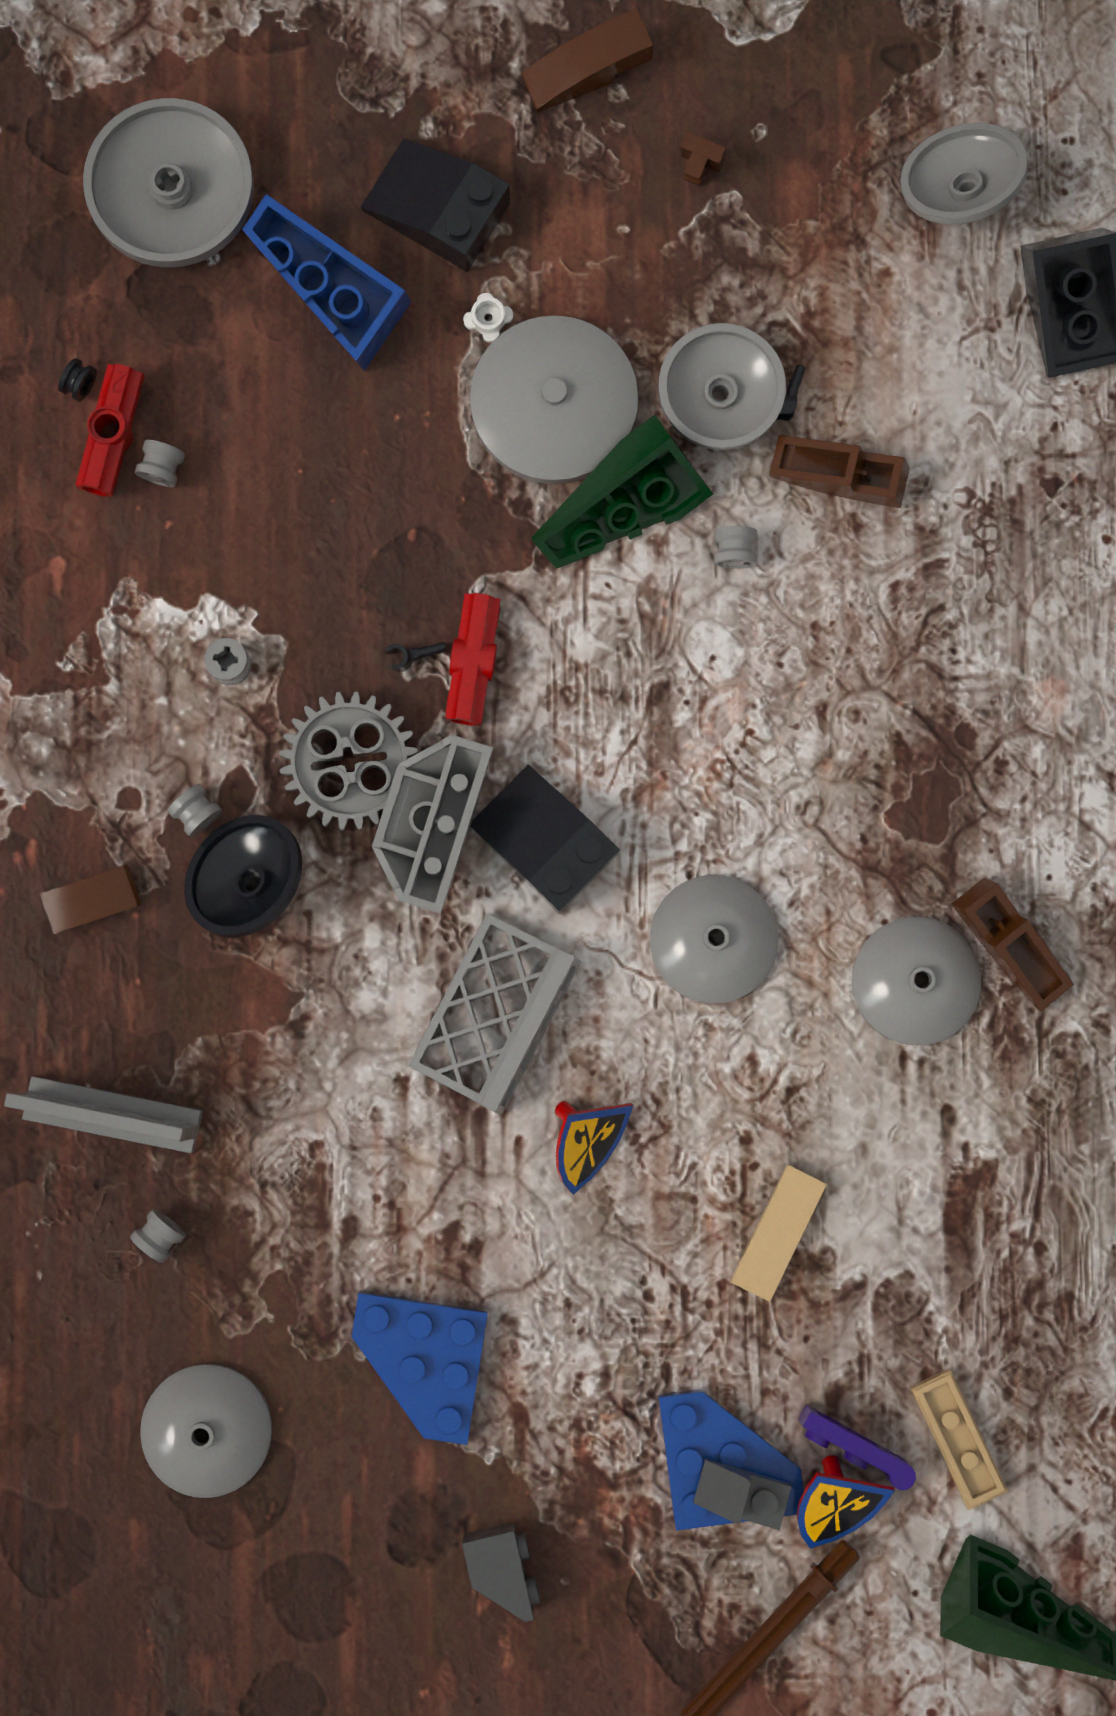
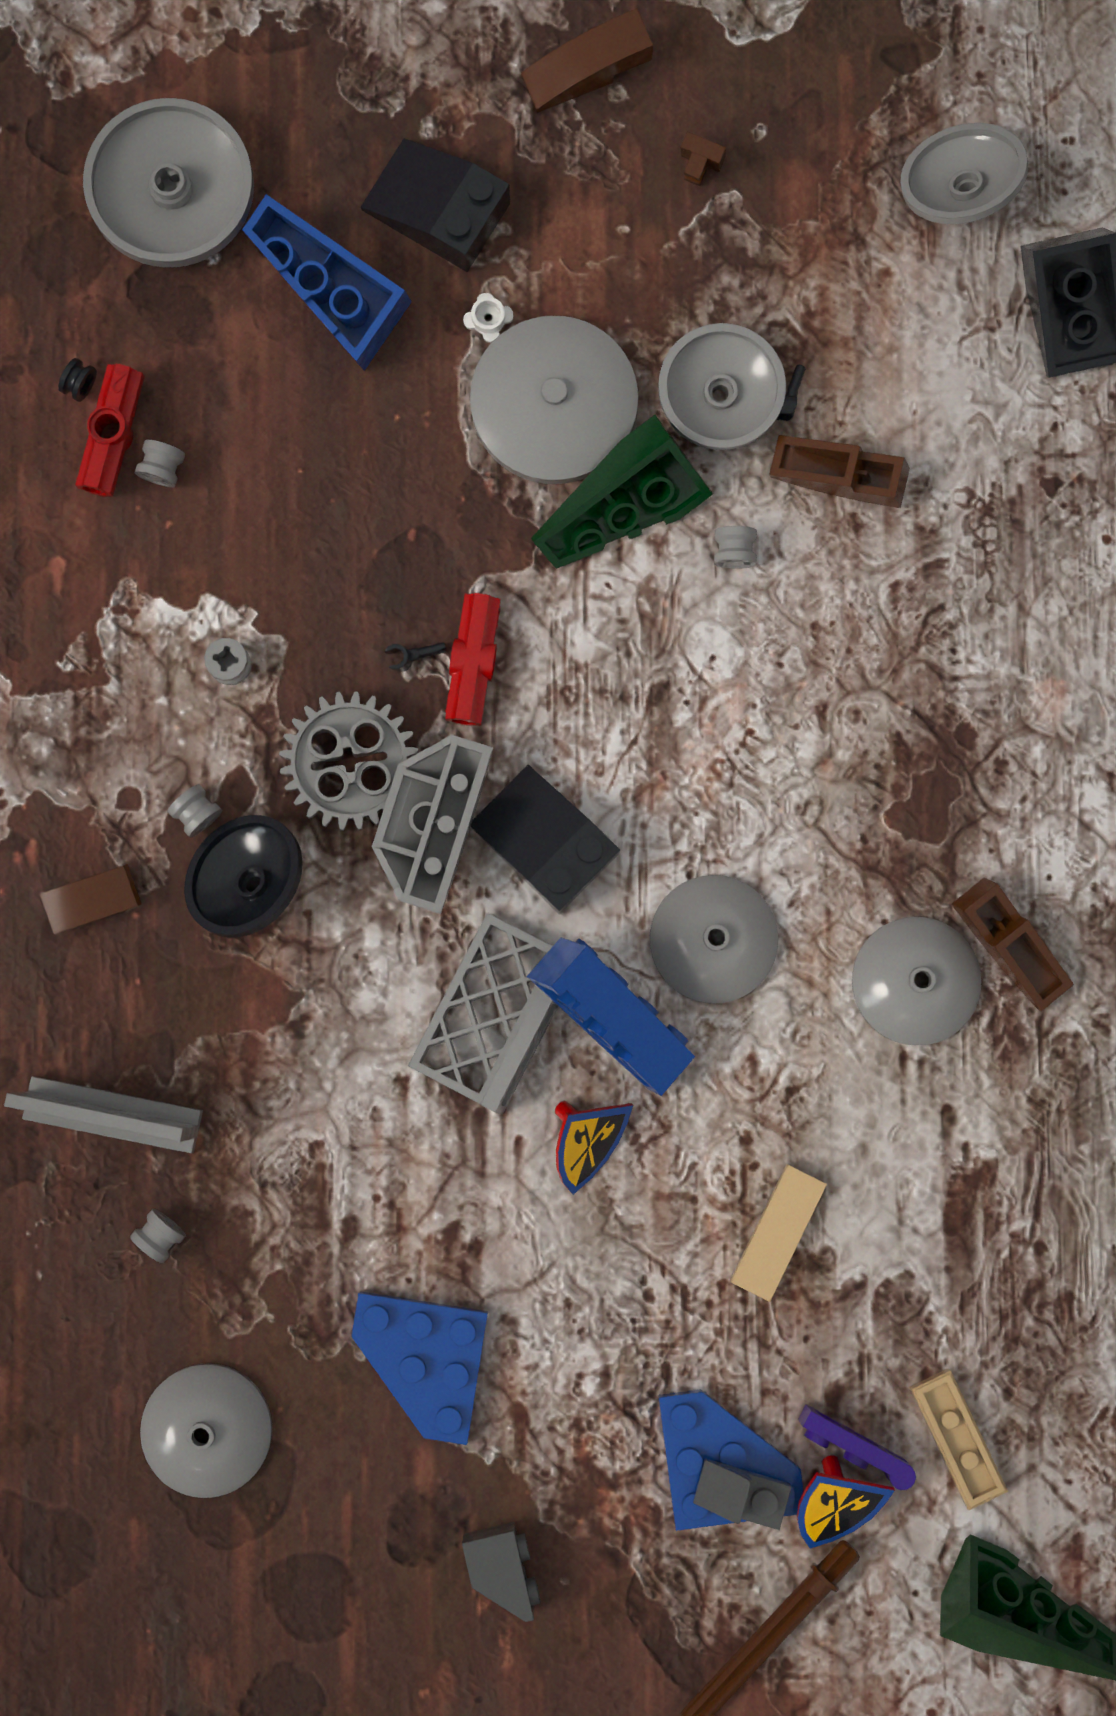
none -> blue wedge [526,937,695,1096]

